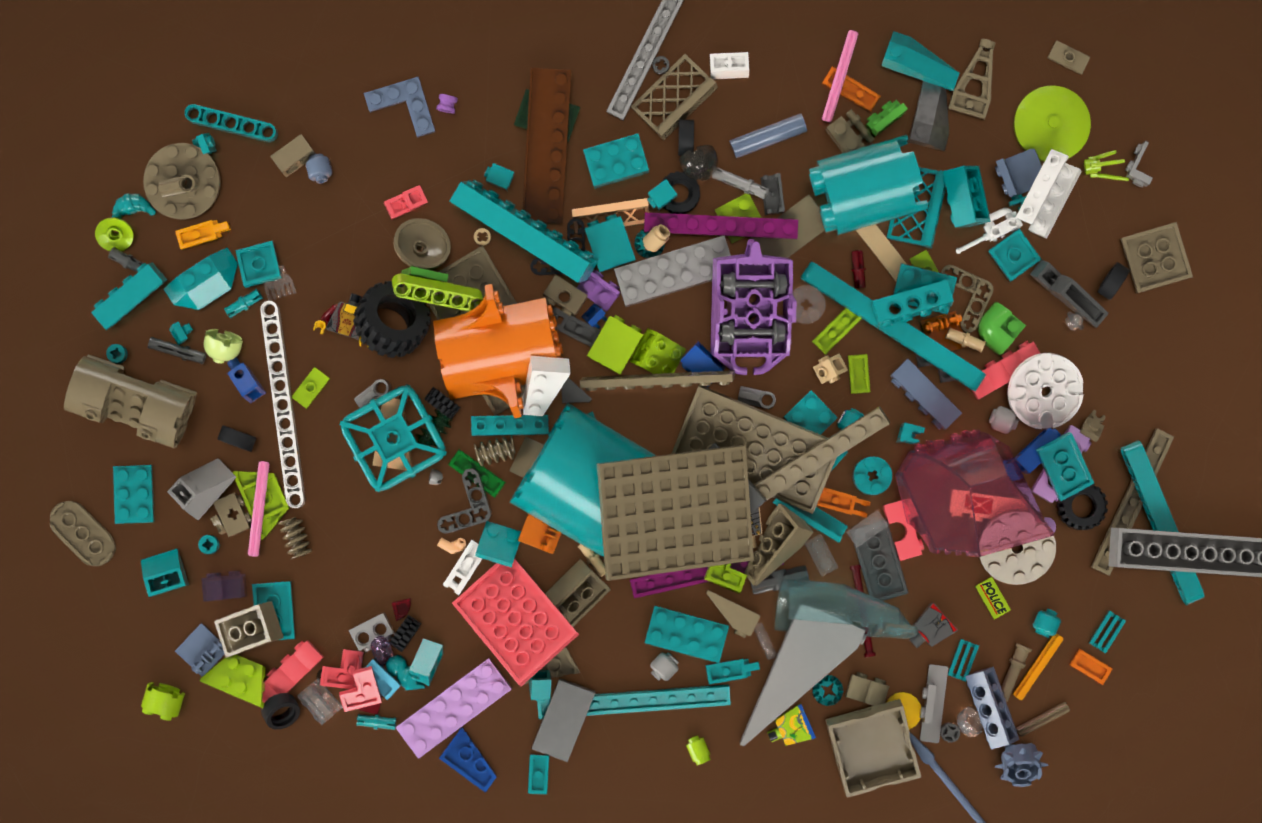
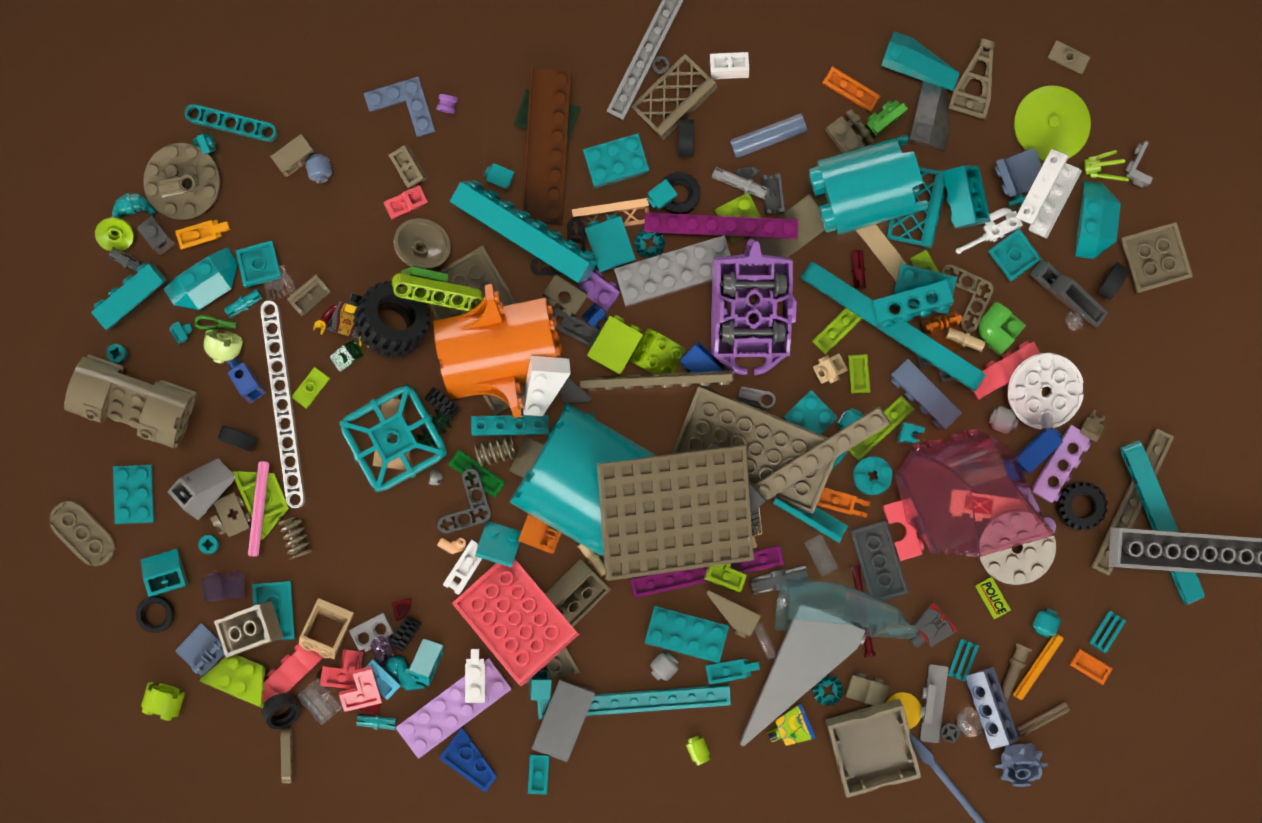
dark grey pin [148,337,206,365] -> none
light grey piece [354,379,392,408] -> none
tan bush [474,228,491,246] -> none
tan brick [643,224,670,252] -> none
clear smoke cylinder [679,145,718,181] -> none
dark tan wedge [744,503,813,586] -> none
clear plate [793,285,826,324] -> none
bright pink axle [822,30,858,122] -> none
clear plate [846,510,889,548] -> none
teal plate [1036,432,1094,501] -> none
none -> black tyre [136,596,174,633]
none -> dark grey torso [137,215,176,255]
none -> bright green piece [194,315,236,330]
none -> dark tan beam [280,727,293,783]
none -> dark tan hinge [287,275,331,316]
none -> tan window [299,598,354,659]
none -> clear green bracket [329,340,364,372]
none -> dark tan hinge [389,145,429,188]
none -> white hinge [465,649,485,703]
none -> dark grey tile [733,166,760,180]
none -> lime tile [848,395,914,461]
none -> teal wedge [1075,181,1121,259]

